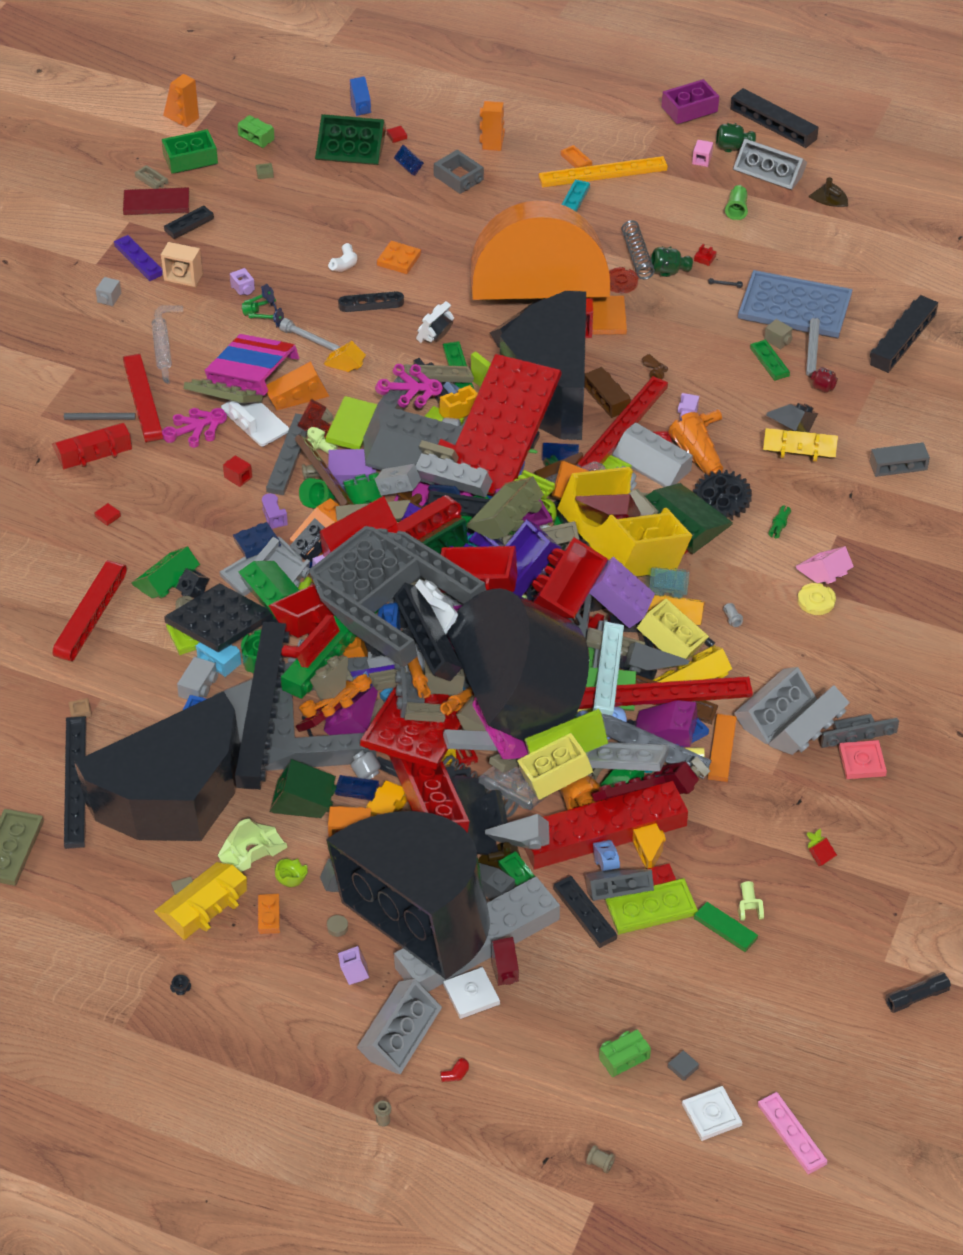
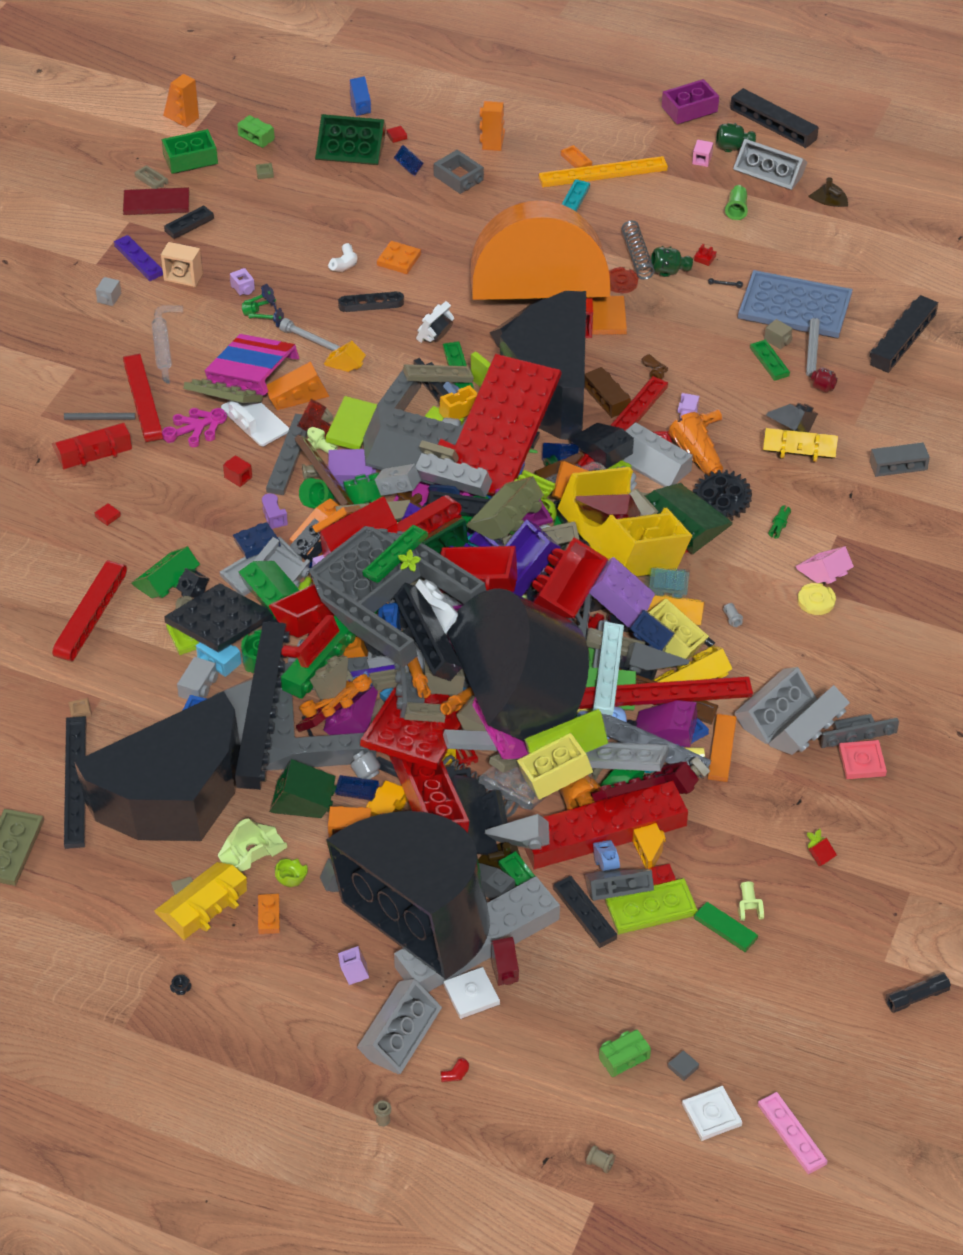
dark tan tile [327,915,348,937] -> none
dark pink plant [375,364,443,408] -> none
none -> orange tile [312,505,361,533]
none -> green tile [362,525,428,583]
none -> lime plant [398,549,421,572]
none -> black slope [570,422,634,469]
none -> dark blue bracket [630,610,676,652]

